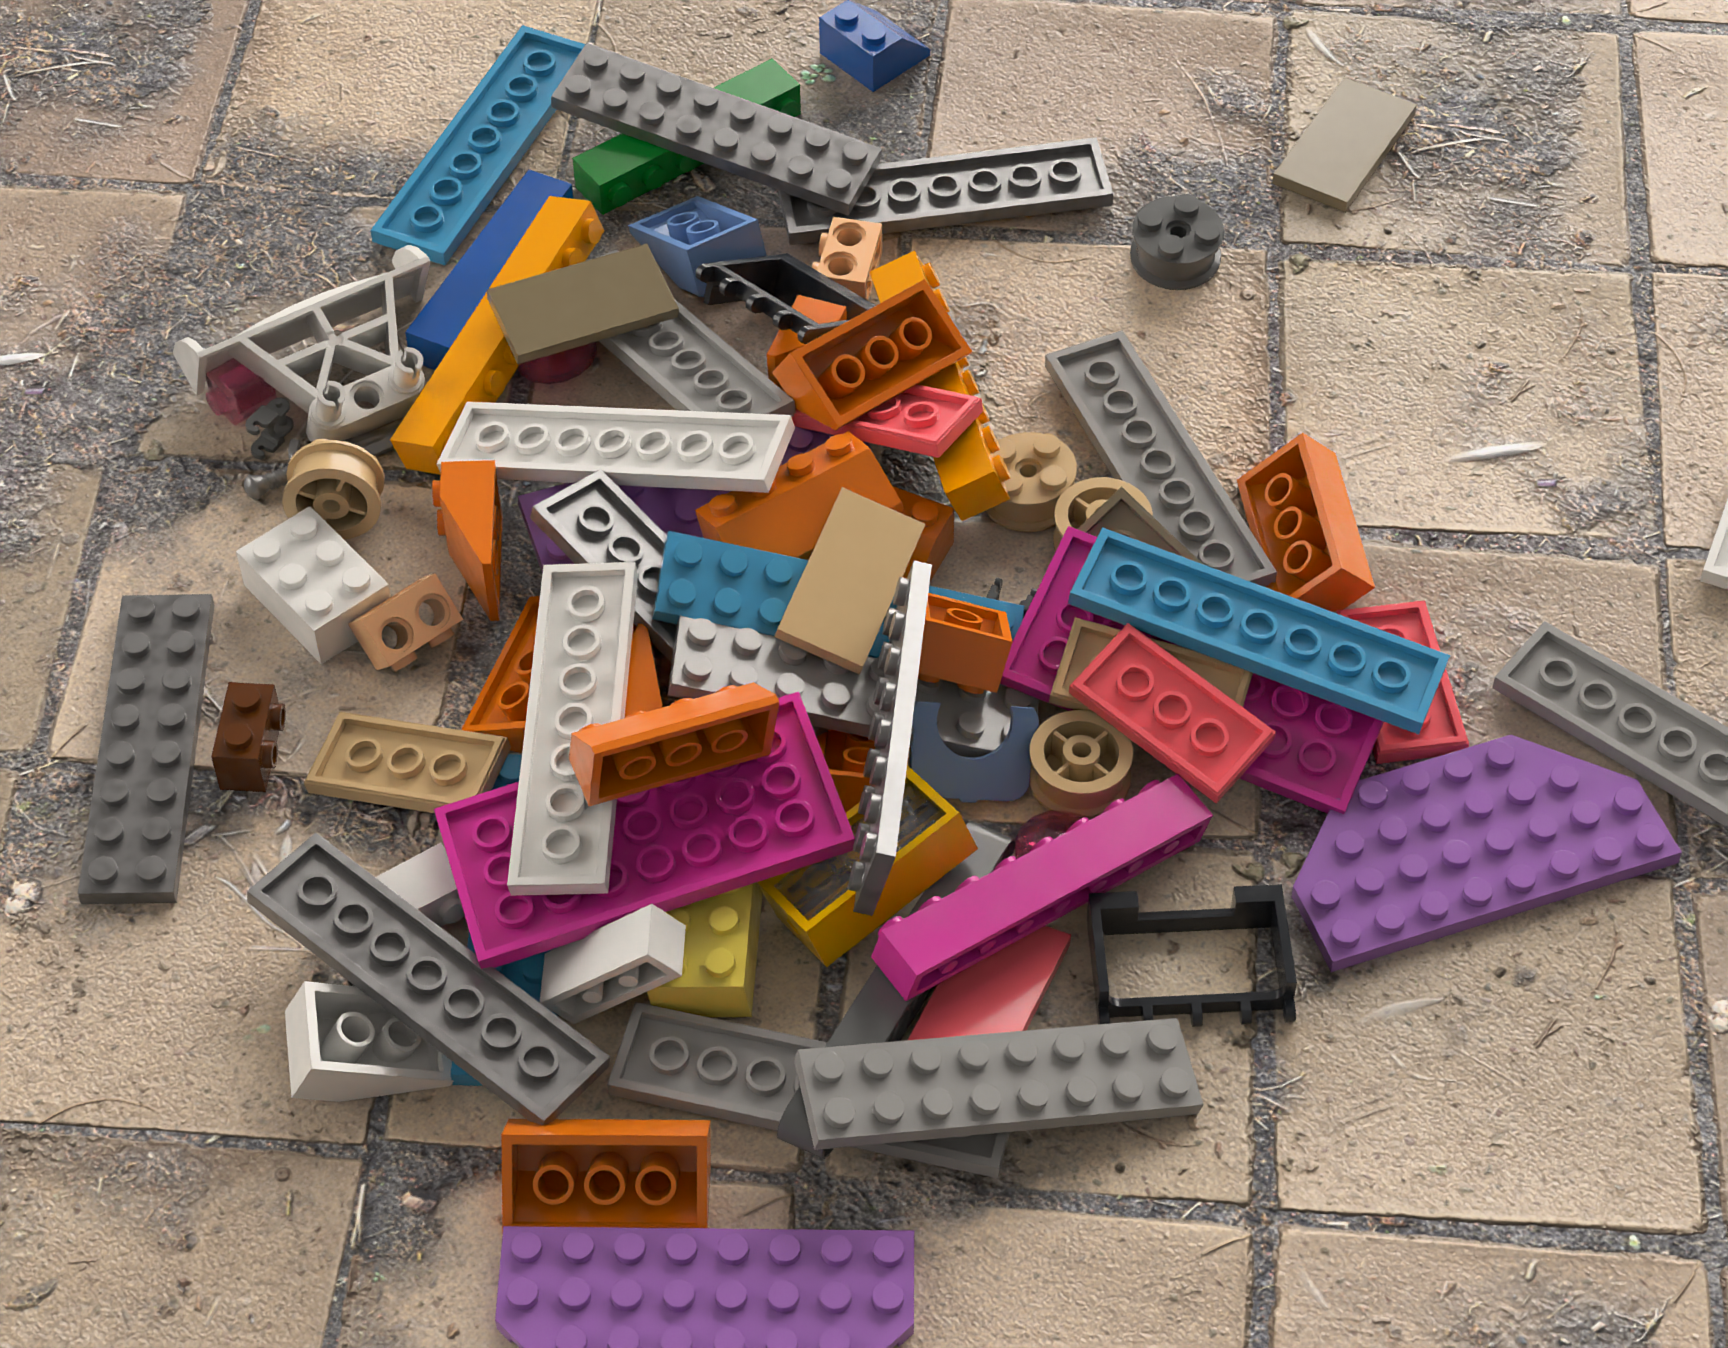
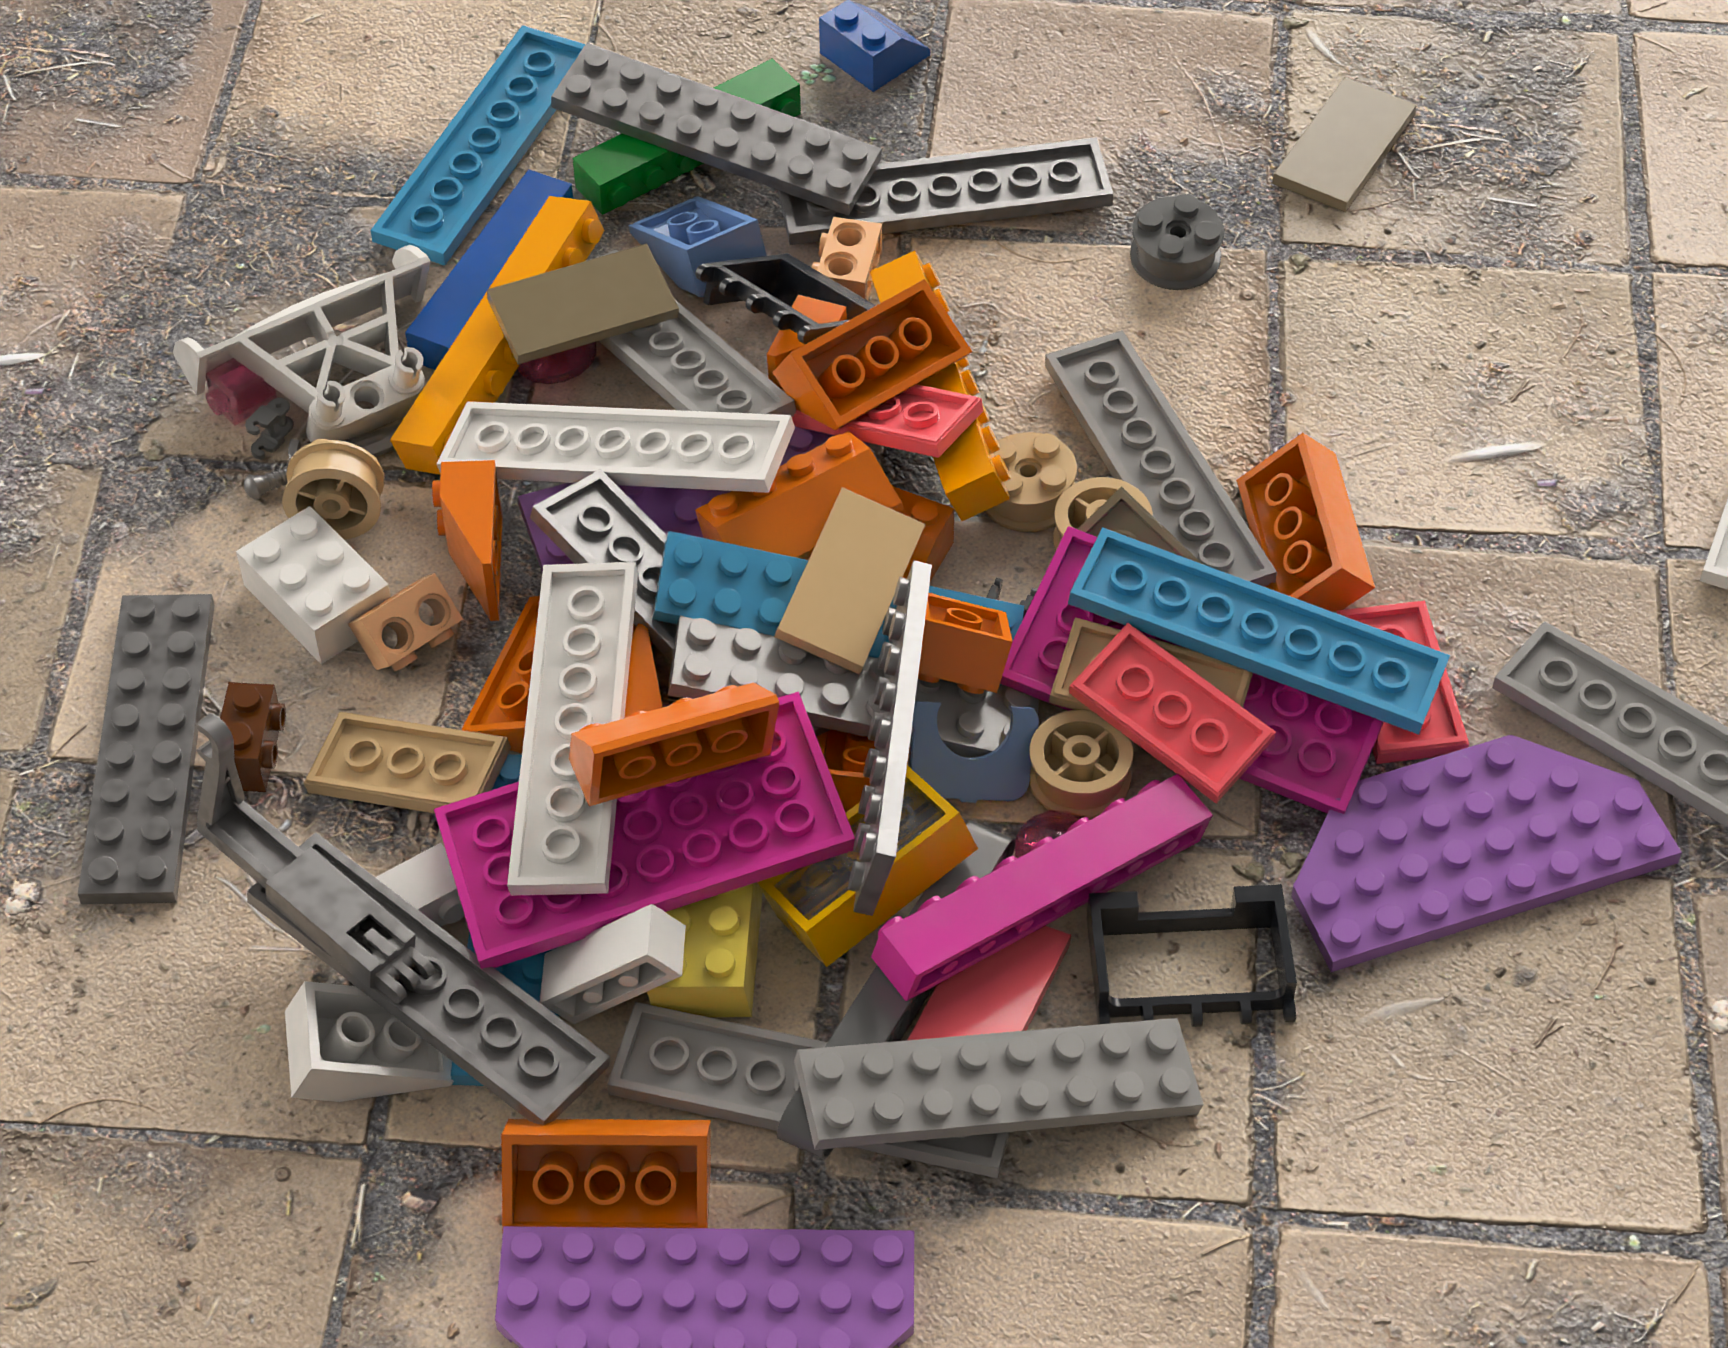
none -> flat silver hinge [195,713,435,1003]

